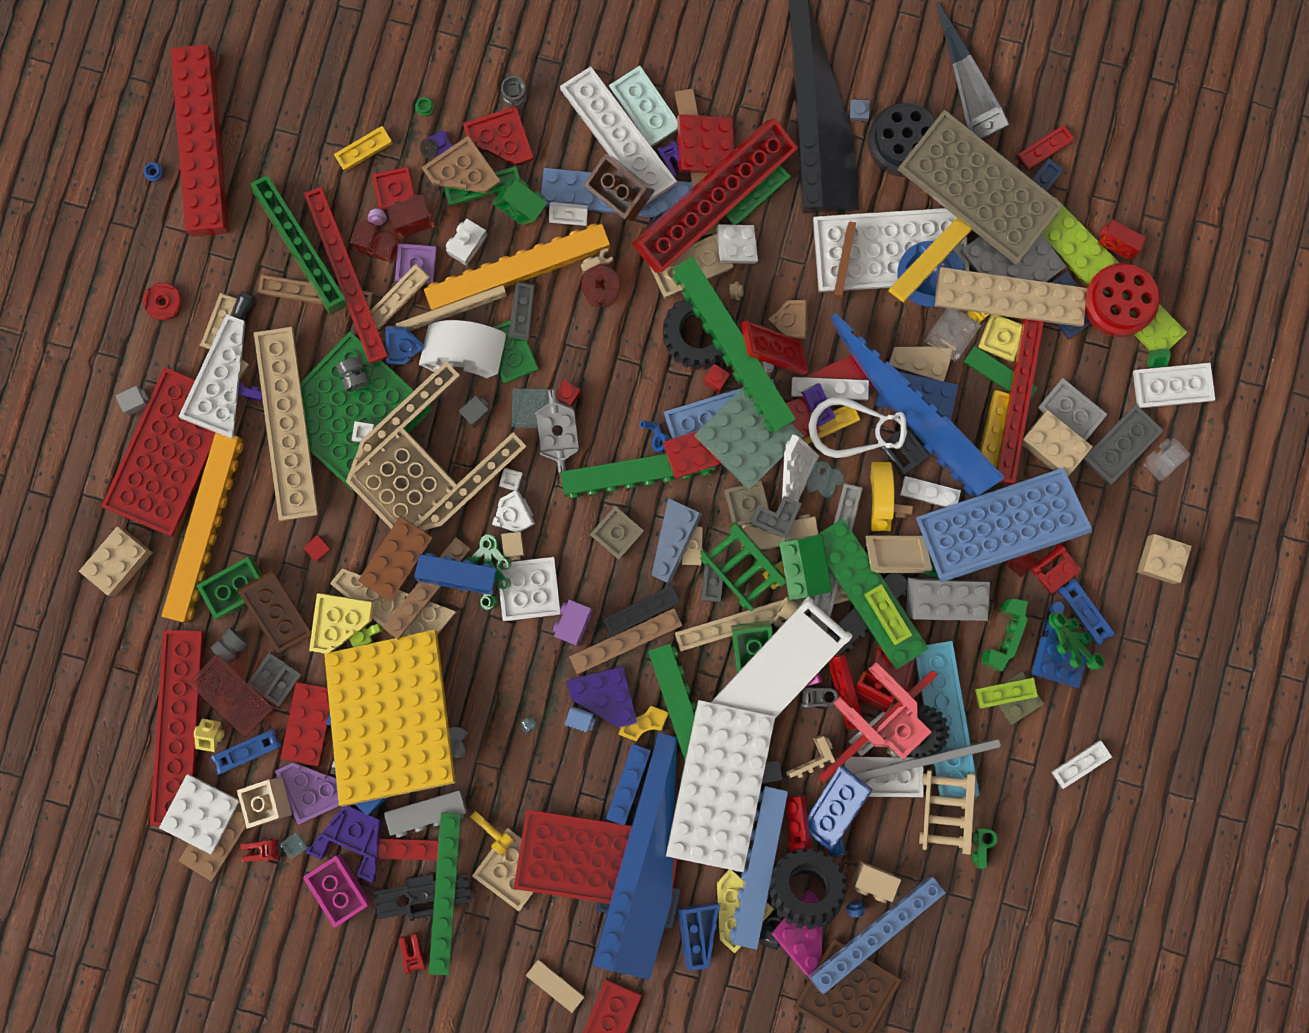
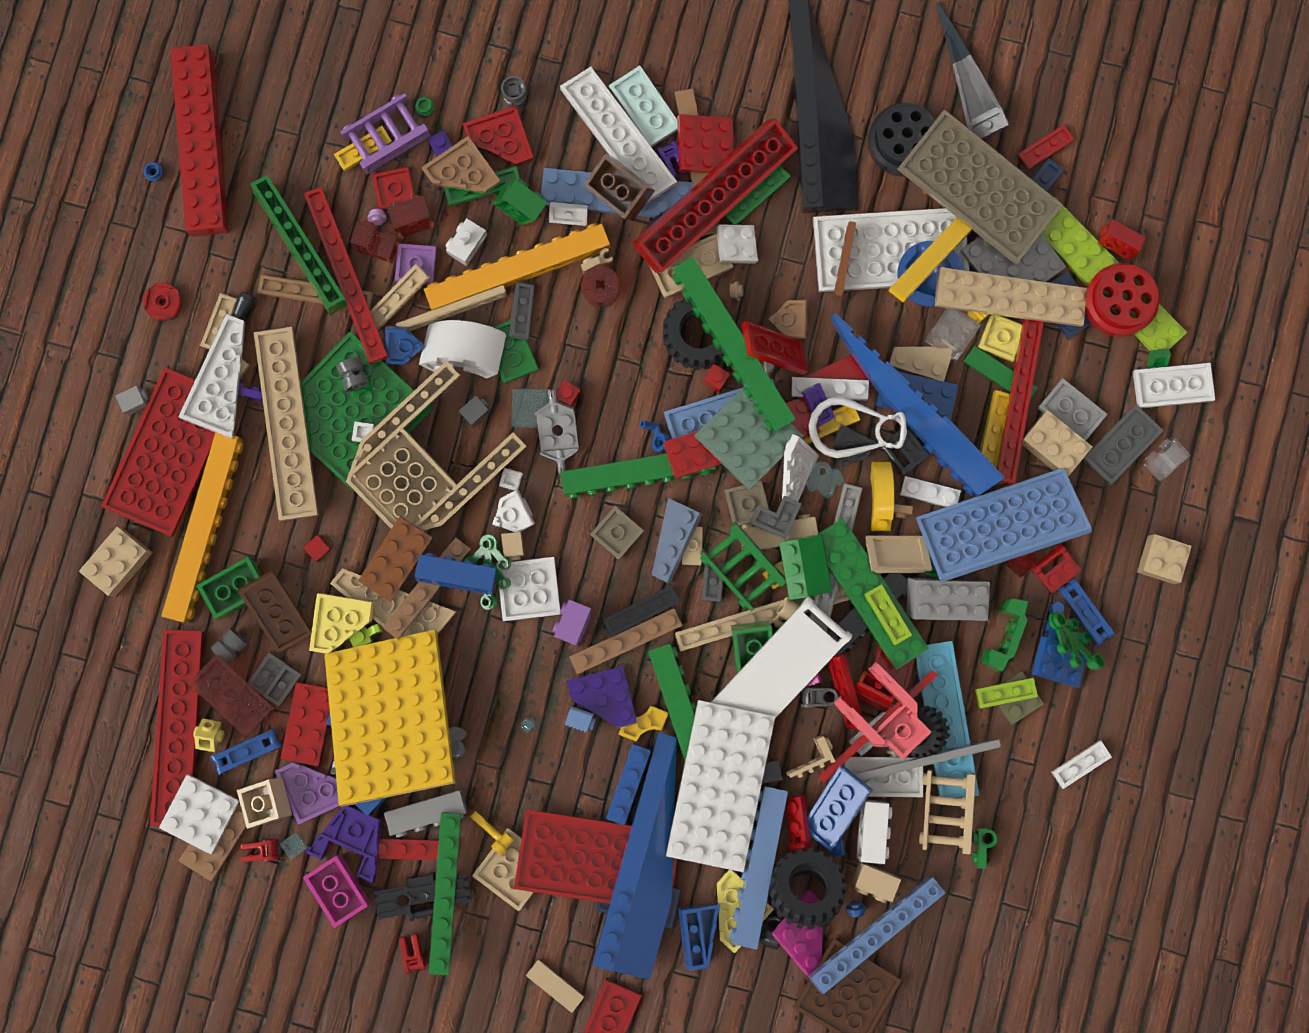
clear smoke tile [420,139,438,158] -> none
sand blue plate [850,100,869,121] -> none
none -> medium lavender fence [340,93,430,175]
none -> black plate [833,424,876,467]
none -> white brick [856,800,892,864]

